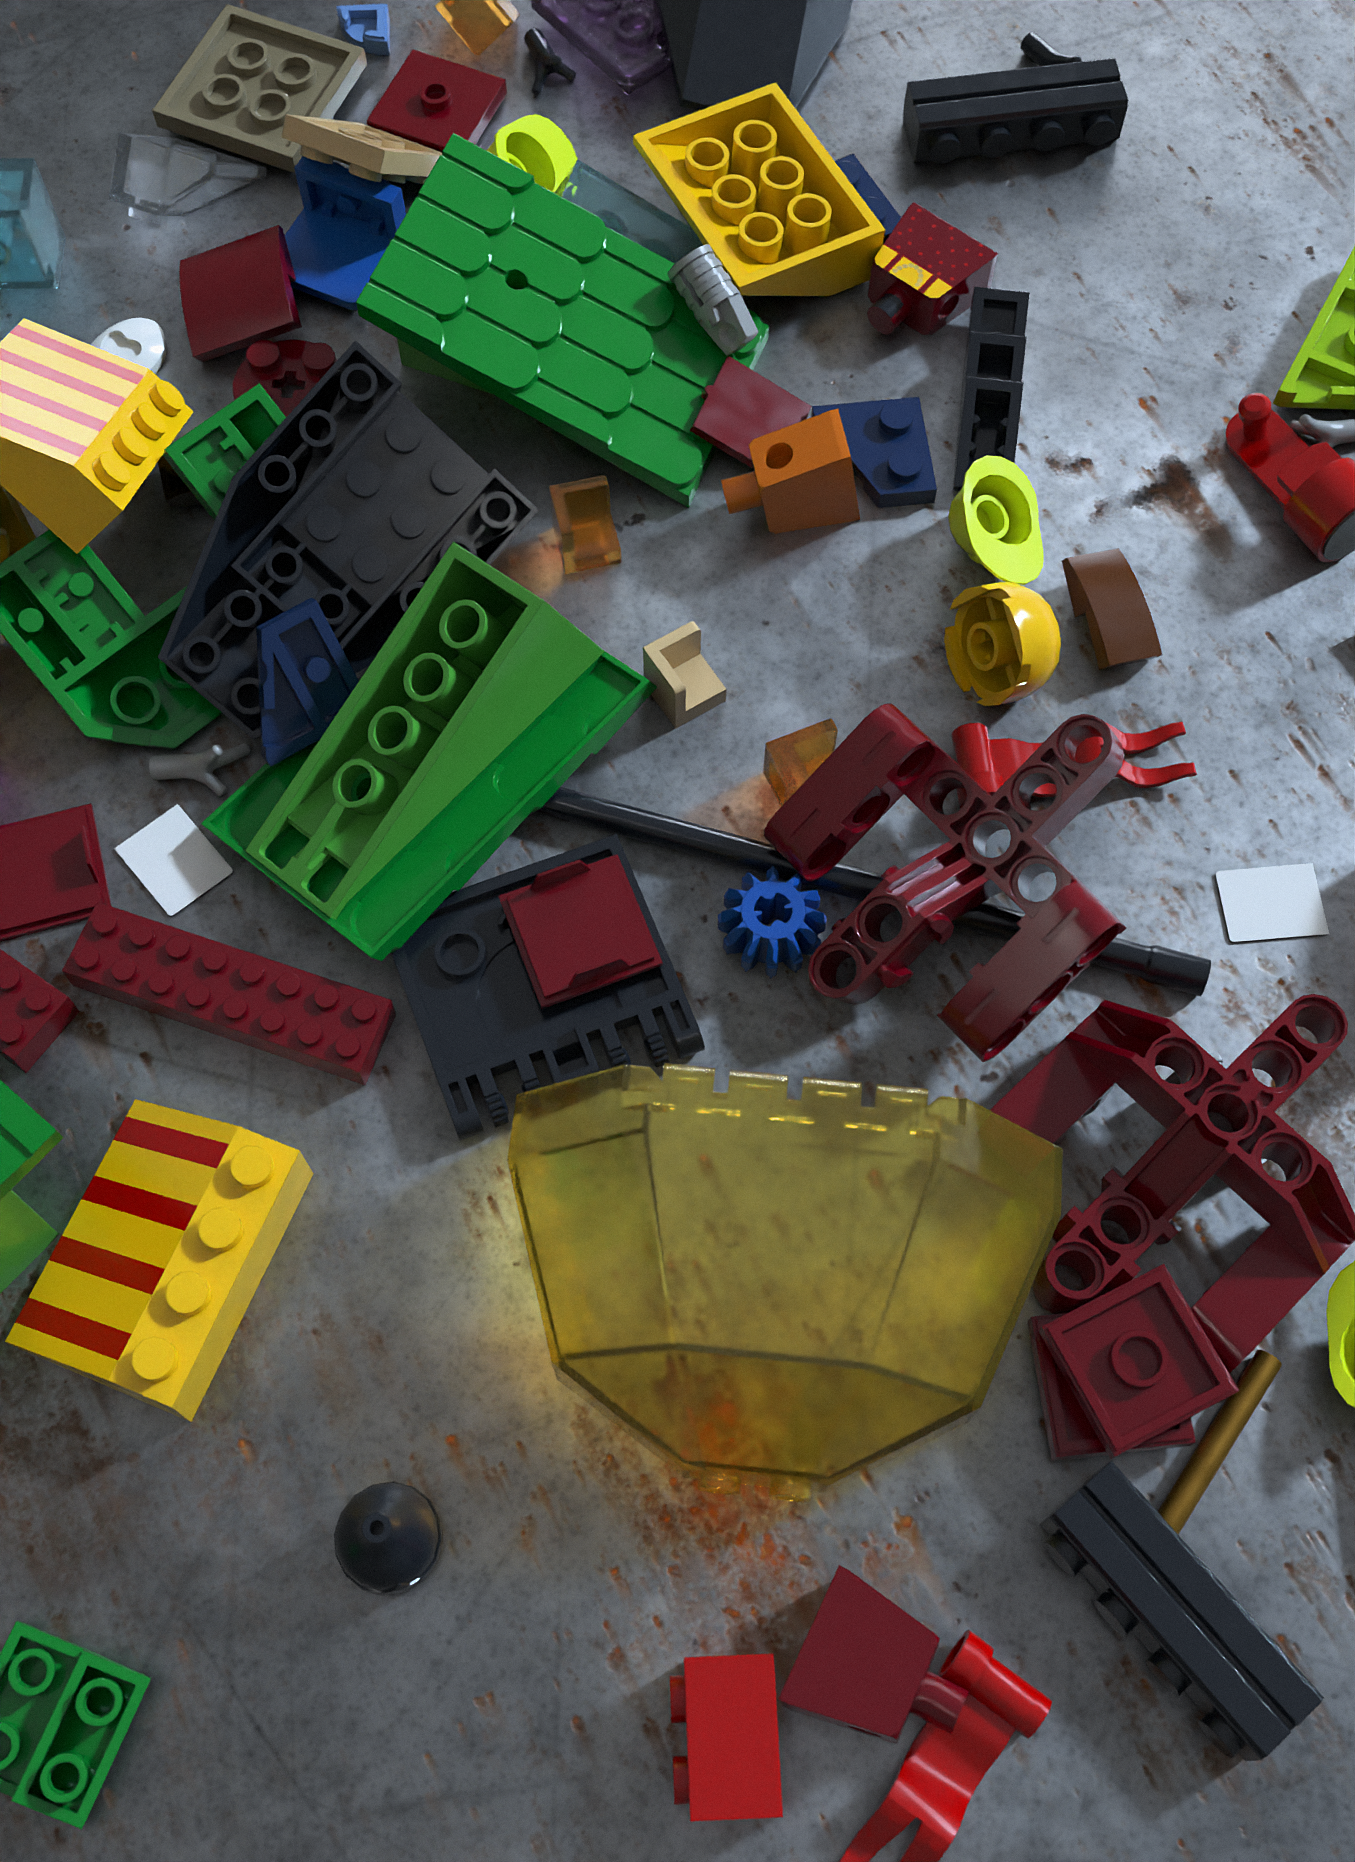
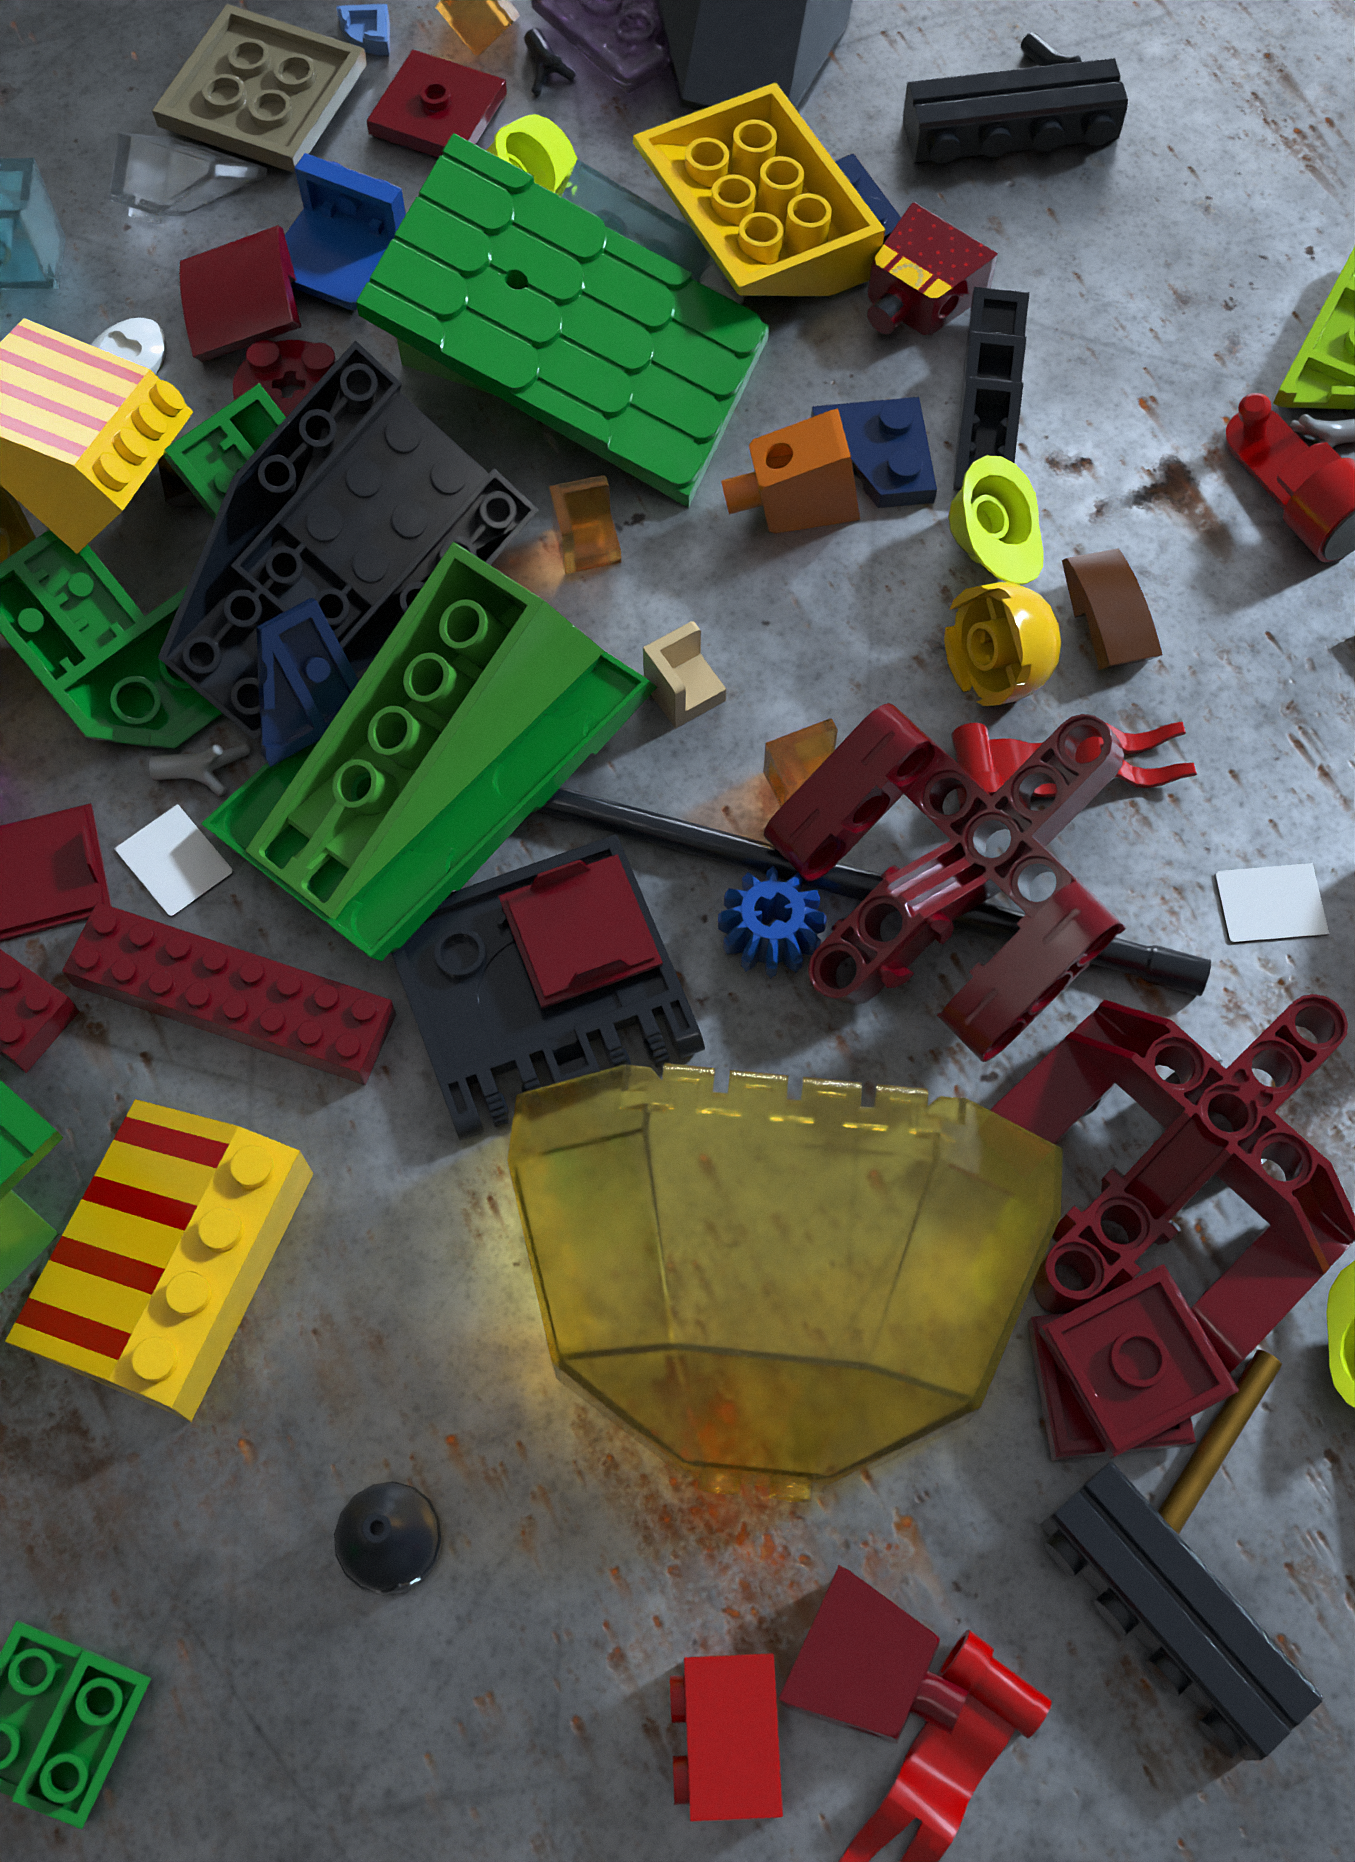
tan plate [281,114,443,184] -> none
light grey hinge [667,244,758,355] -> none
dark red piece [689,356,812,469] -> none

